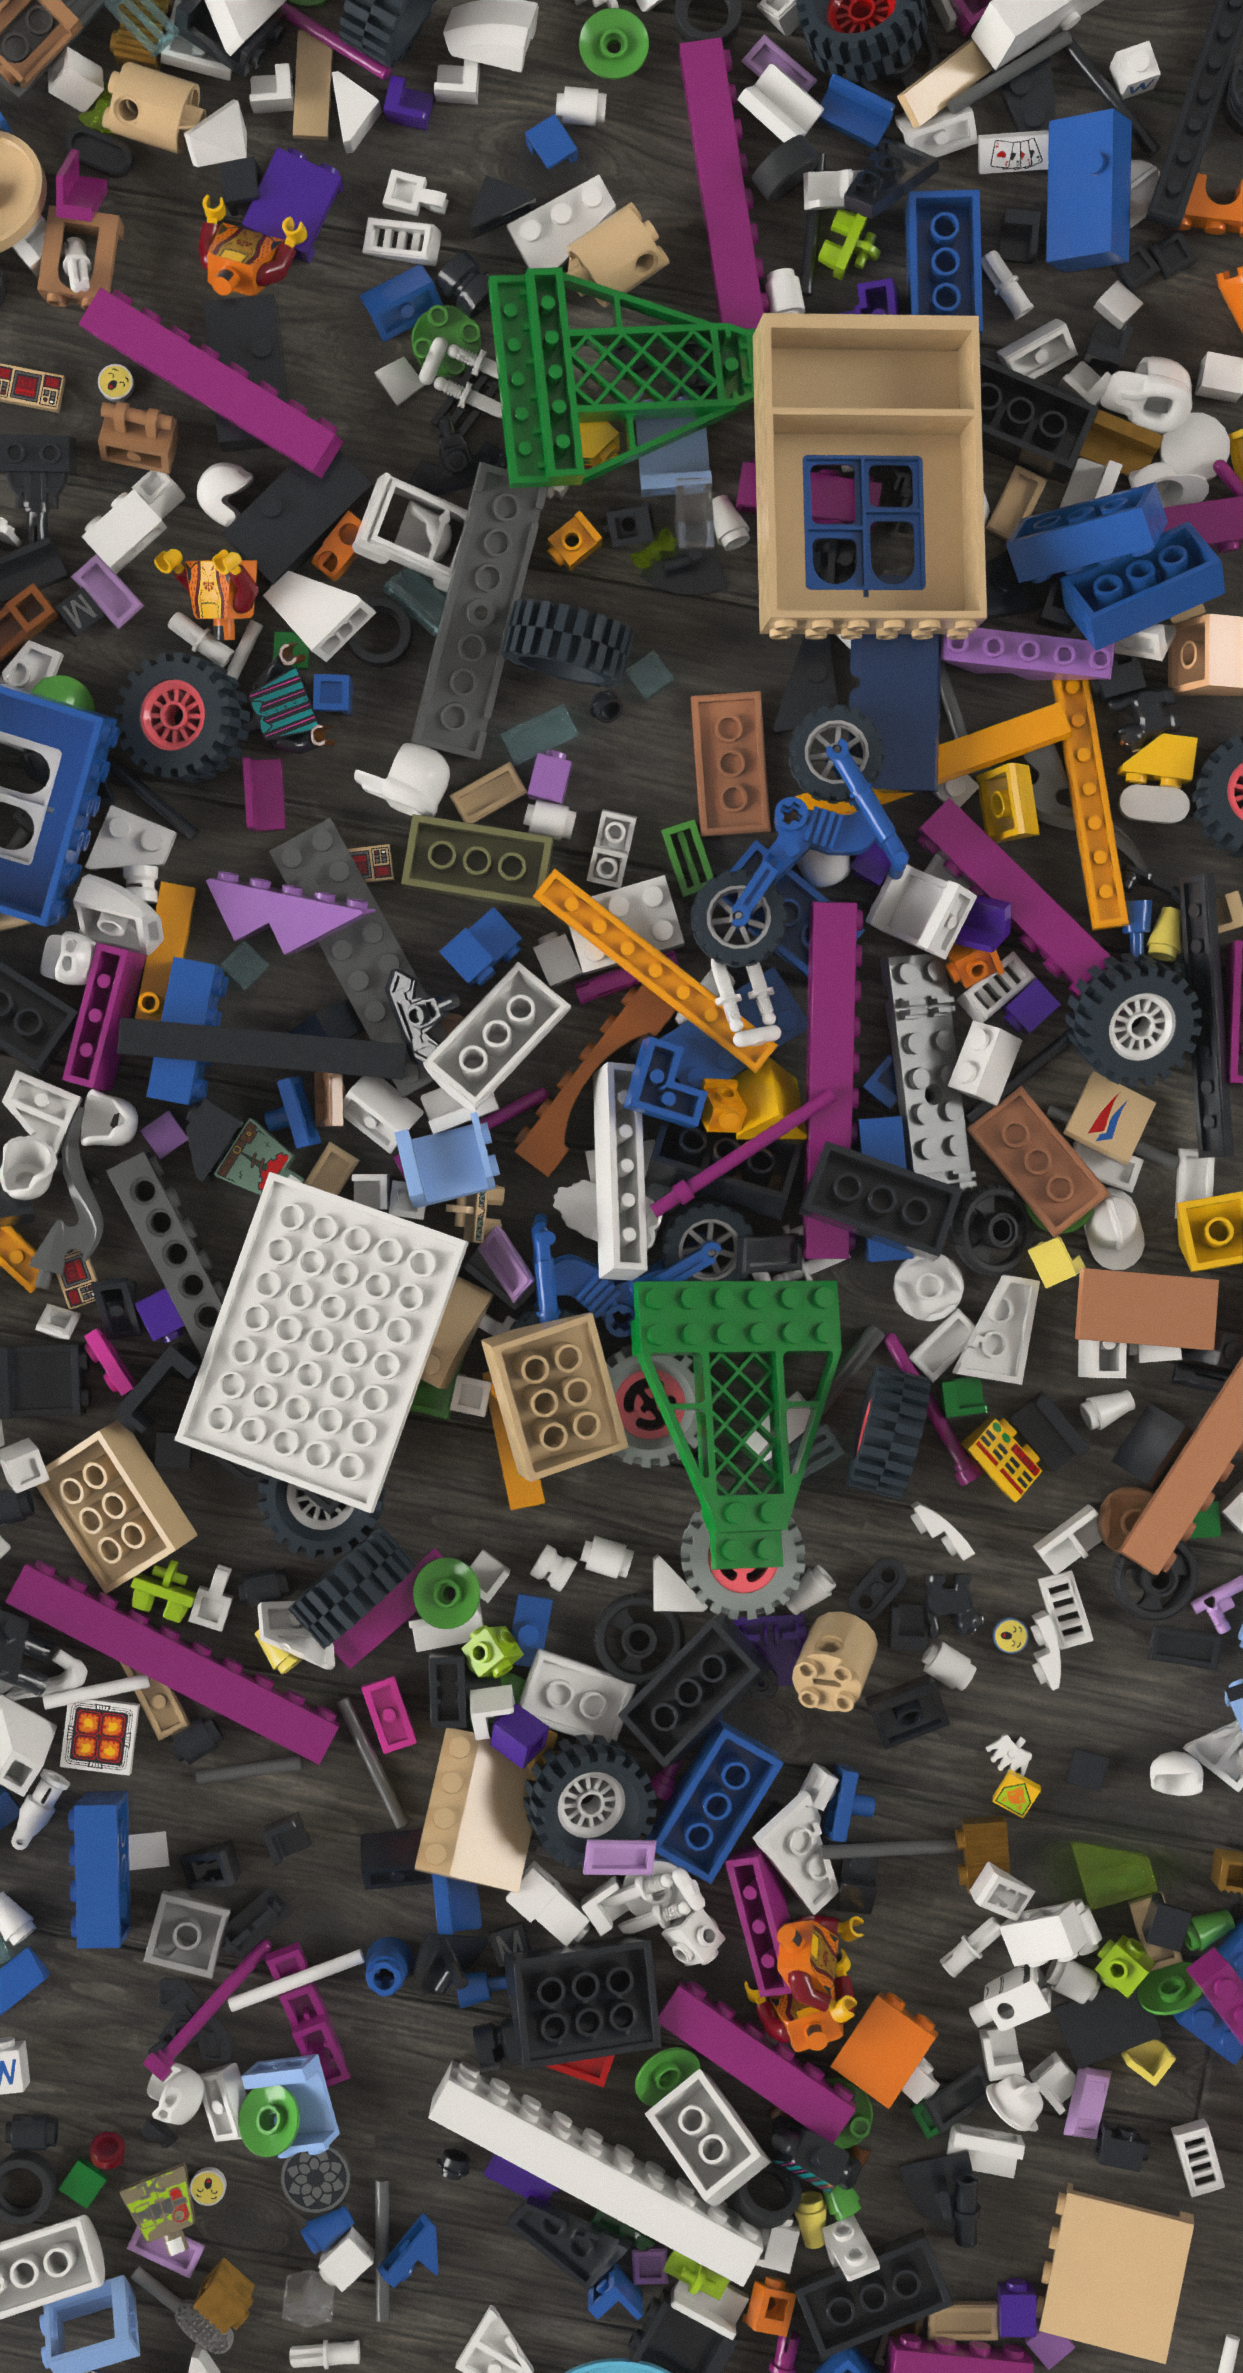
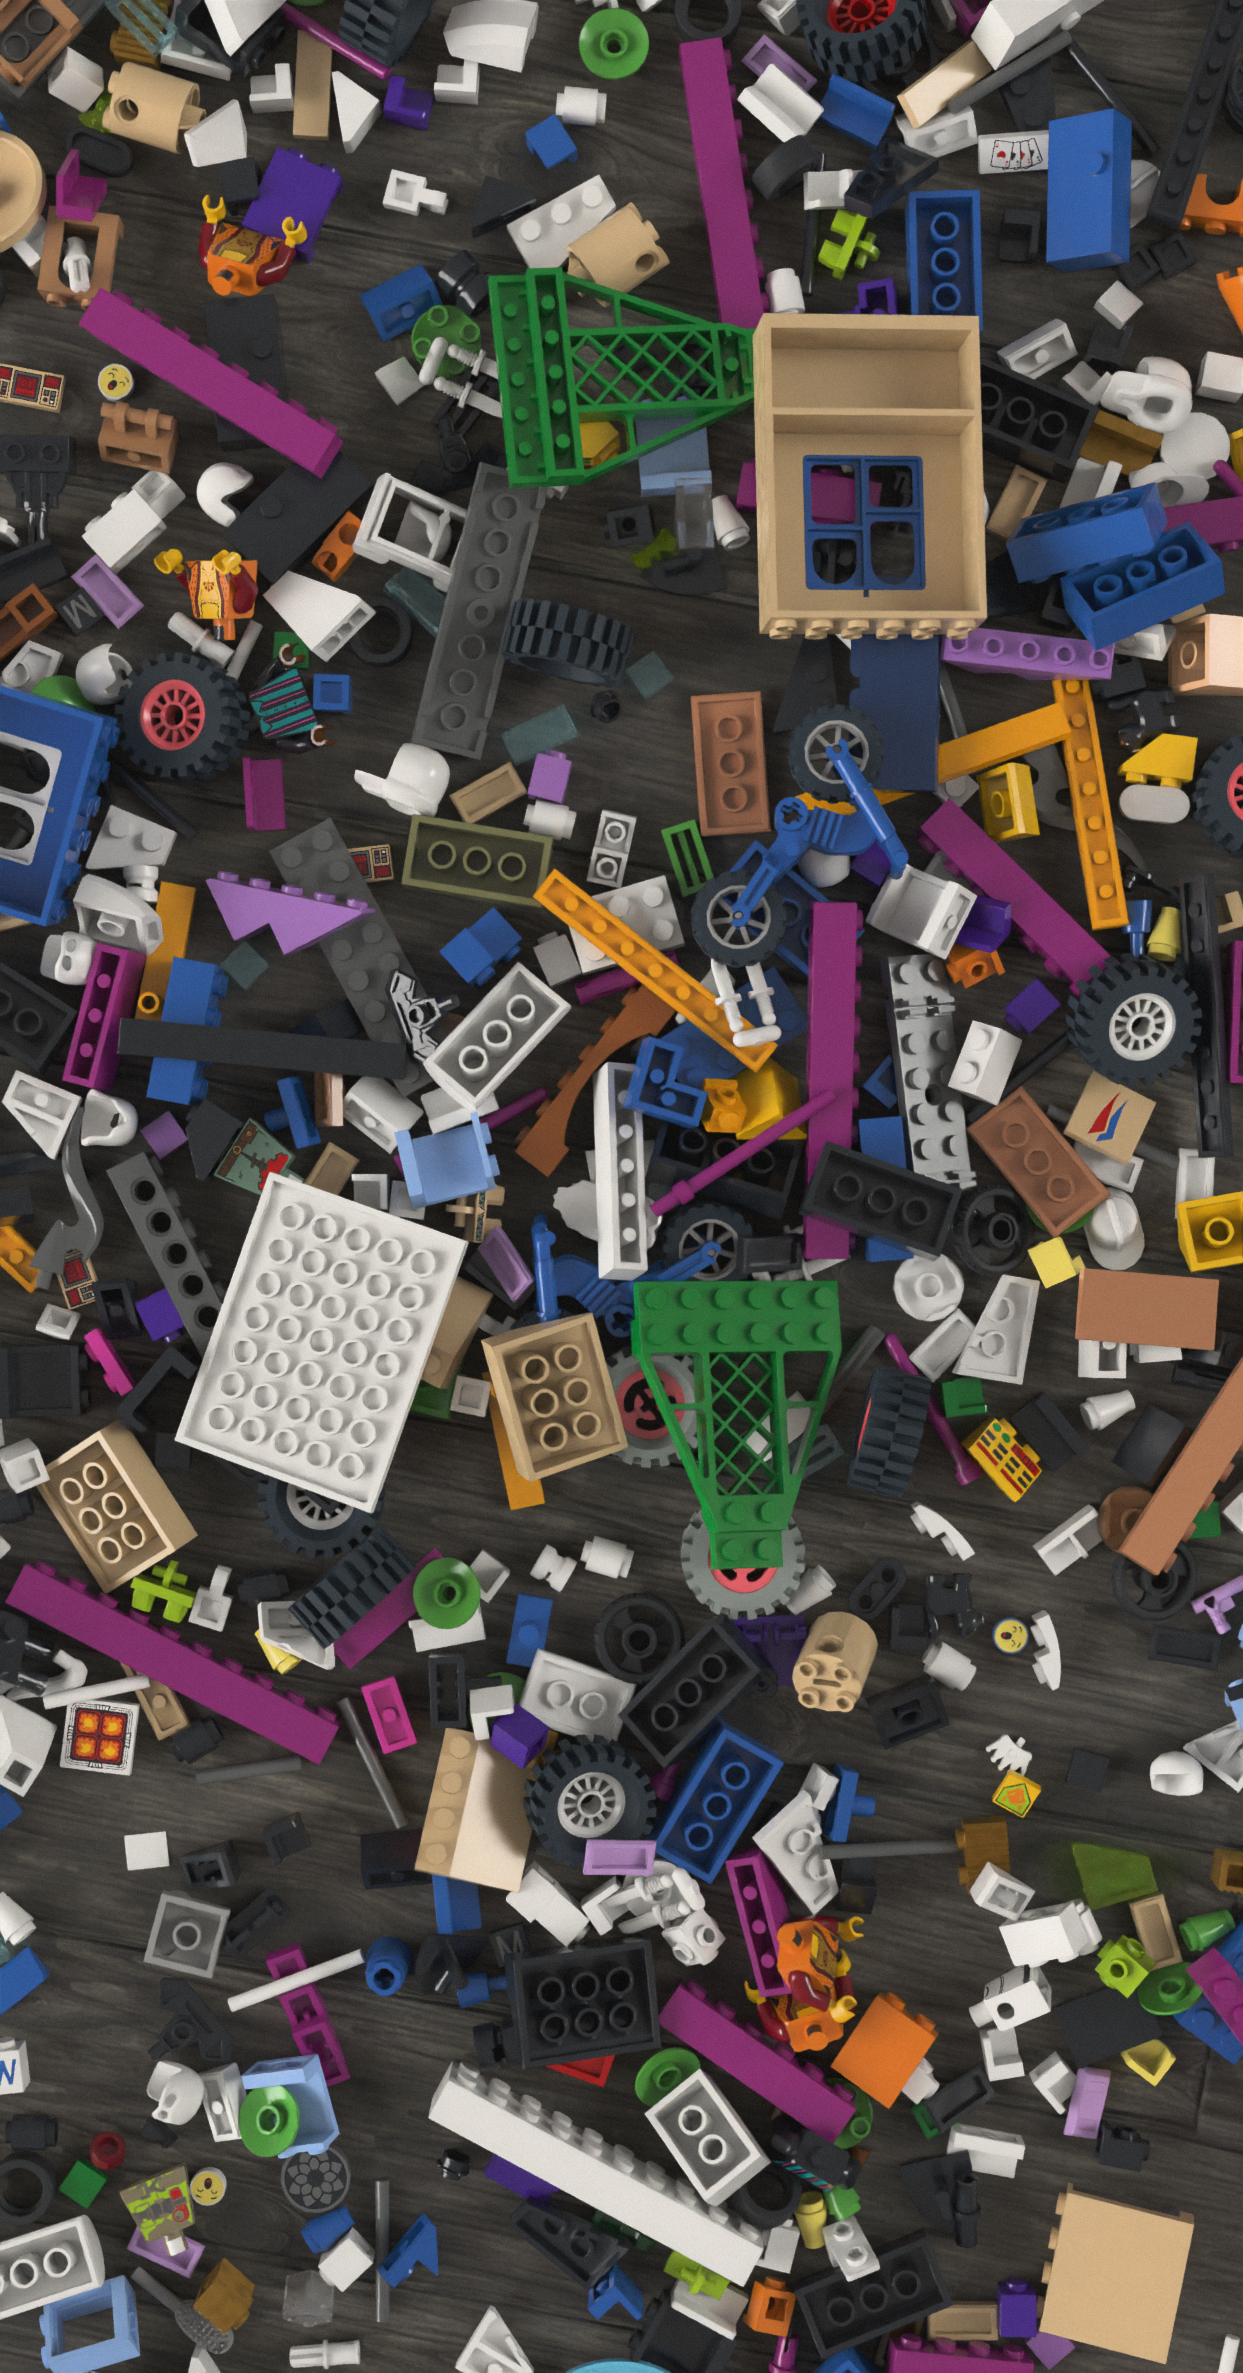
white hair [0,1136,57,1200] -> none
white piece [11,1769,70,1850] -> none
blue brick [68,1791,131,1949] -> none
magenta piece [143,1939,272,2082] -> none
white slope [362,217,441,266] -> none
lime brick [461,1625,524,1678] -> none
light orange brick [547,510,602,571] -> none
medium lavender tile [632,2244,668,2285] -> none
white slope [653,1553,708,1612] -> none
white axle [940,1917,1001,1978] -> none
white slope [957,951,1036,1023] -> none
white axle [981,250,1034,320] -> none
white piece [986,2074,1043,2132] -> none
white slope [1037,1570,1093,1650] -> none
white brick [1045,1959,1100,2004] -> none
white brick [1109,41,1161,100] -> none
black panel [1142,1891,1192,1952] -> none
white slope [1171,2118,1225,2197] -> none
none -> white helmet [76,644,133,706]

